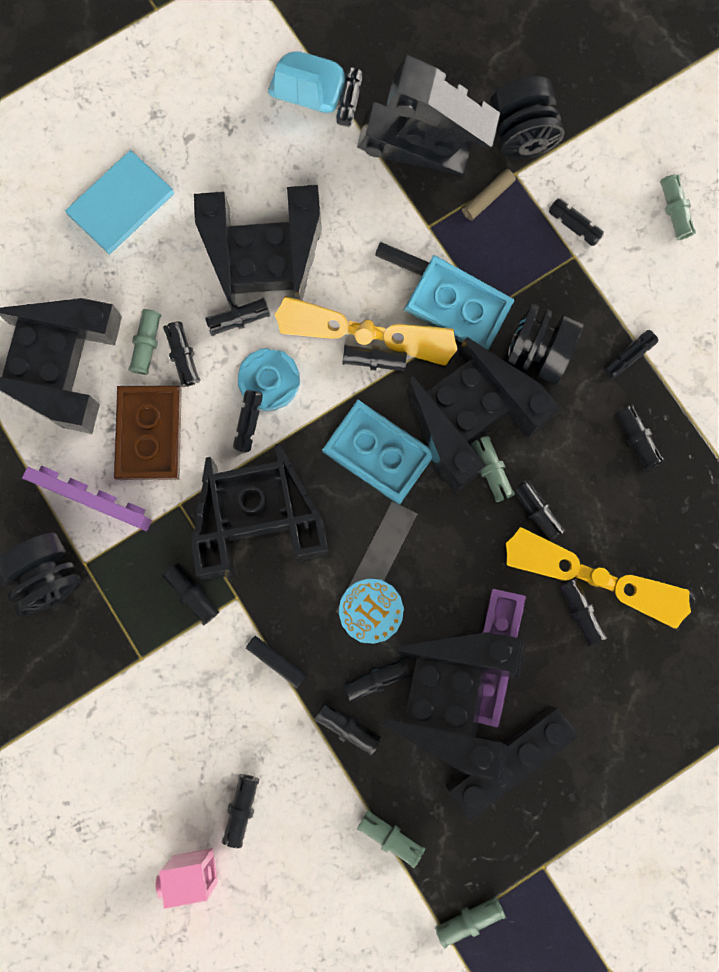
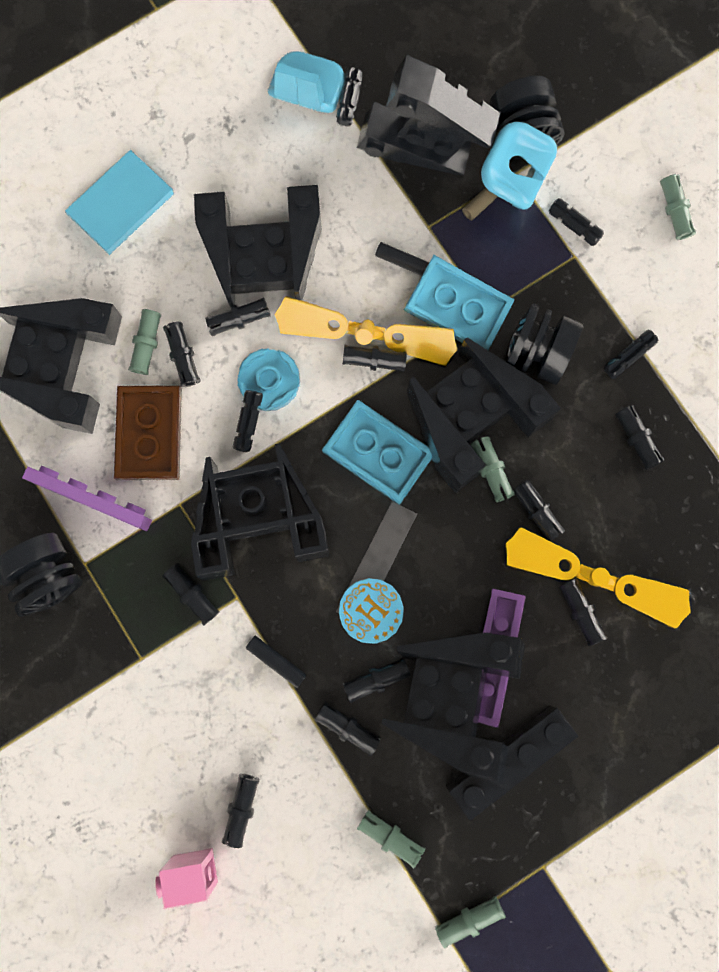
none -> medium azure piece [481,122,557,210]

